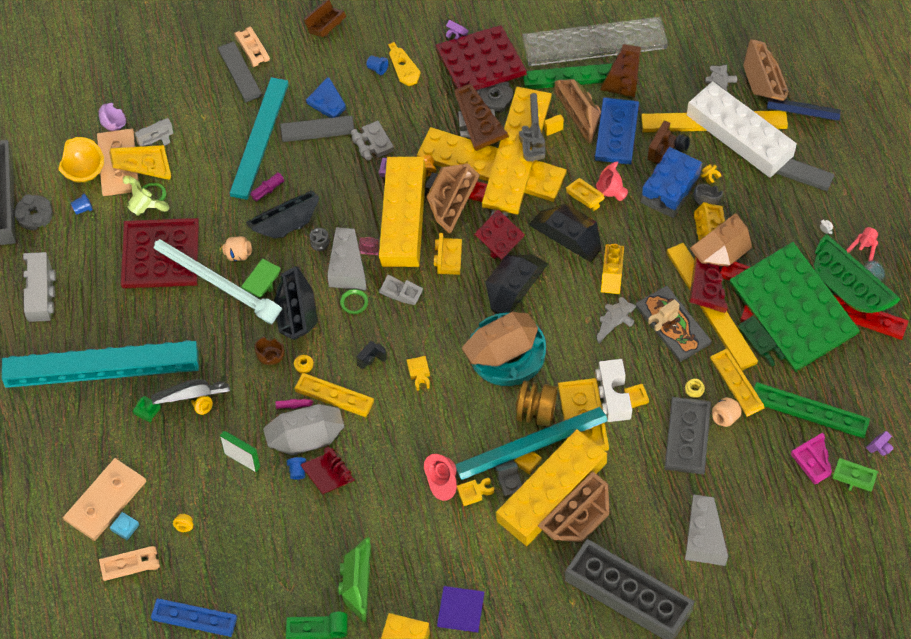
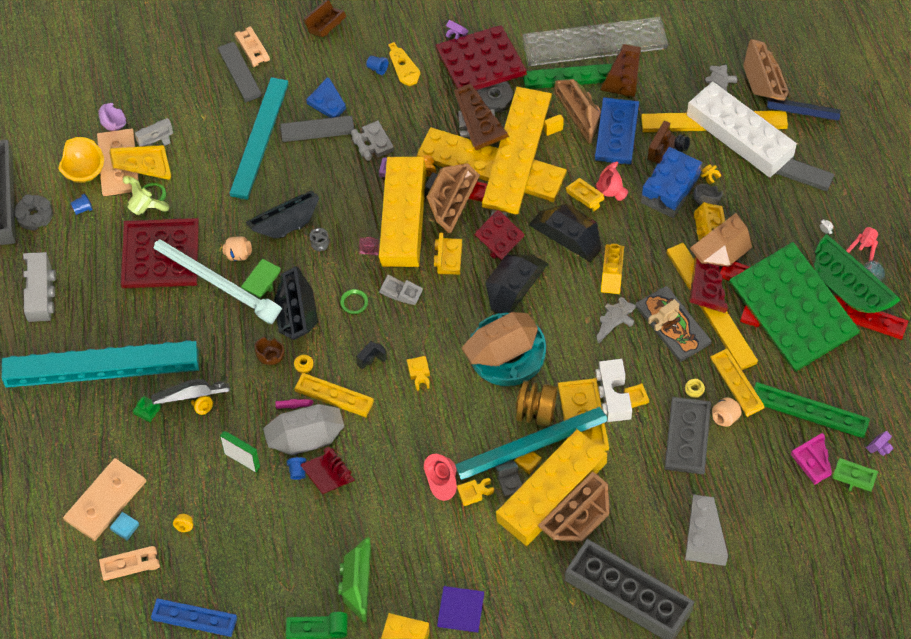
magenta axle [250,172,284,201] -> none
light grey wedge [328,227,366,290] -> none
dark grey piece [519,93,545,161] -> none
dark green hinge [738,315,785,367] -> none

